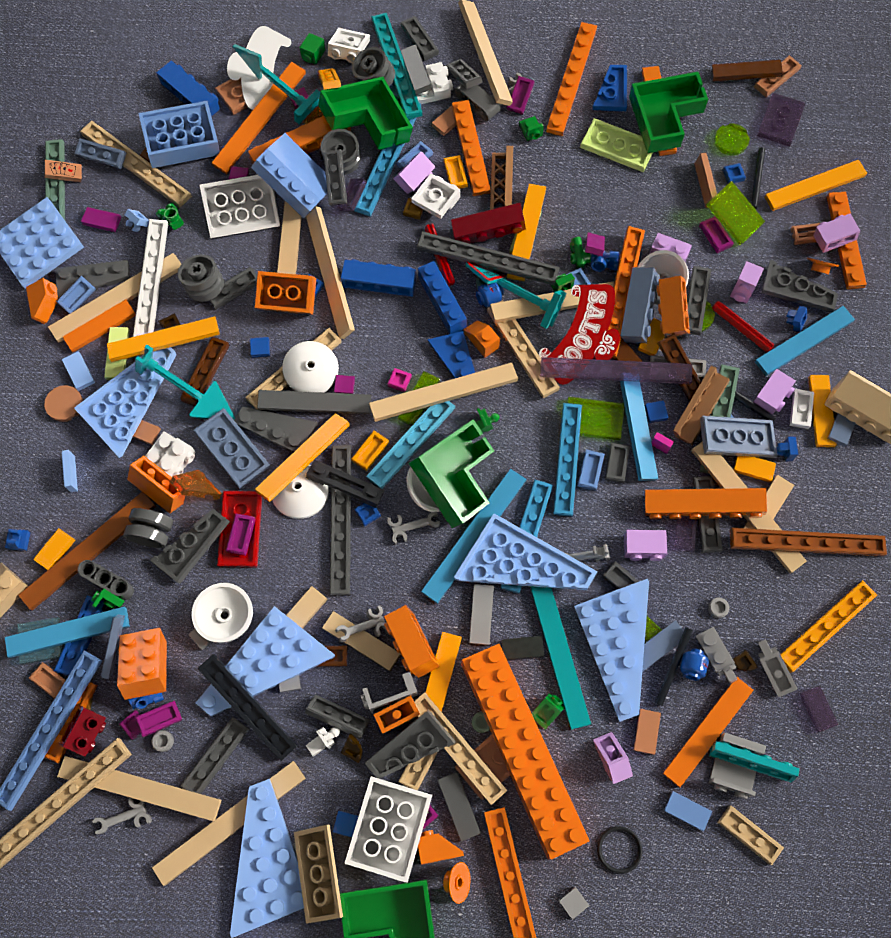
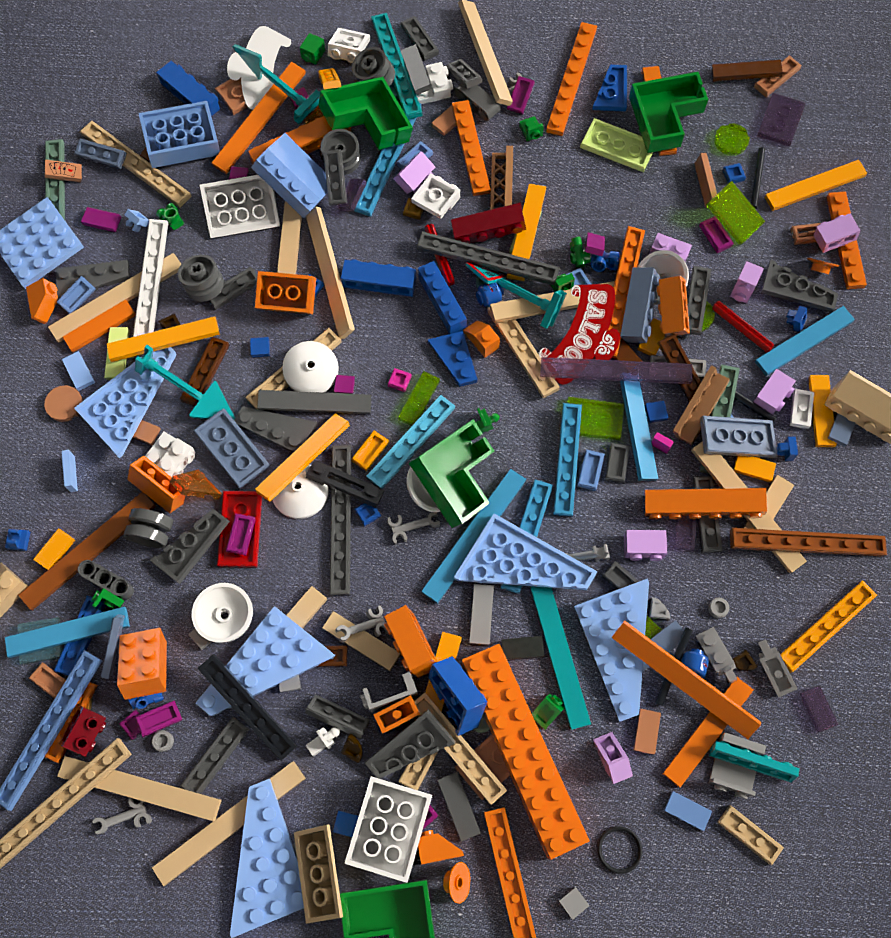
tan tile [369,363,518,422] -> none
light orange tile [443,155,468,189] -> none
none -> blue wedge [428,656,487,736]
none -> orange tile [612,620,761,739]
none -> light grey tile [649,597,670,621]

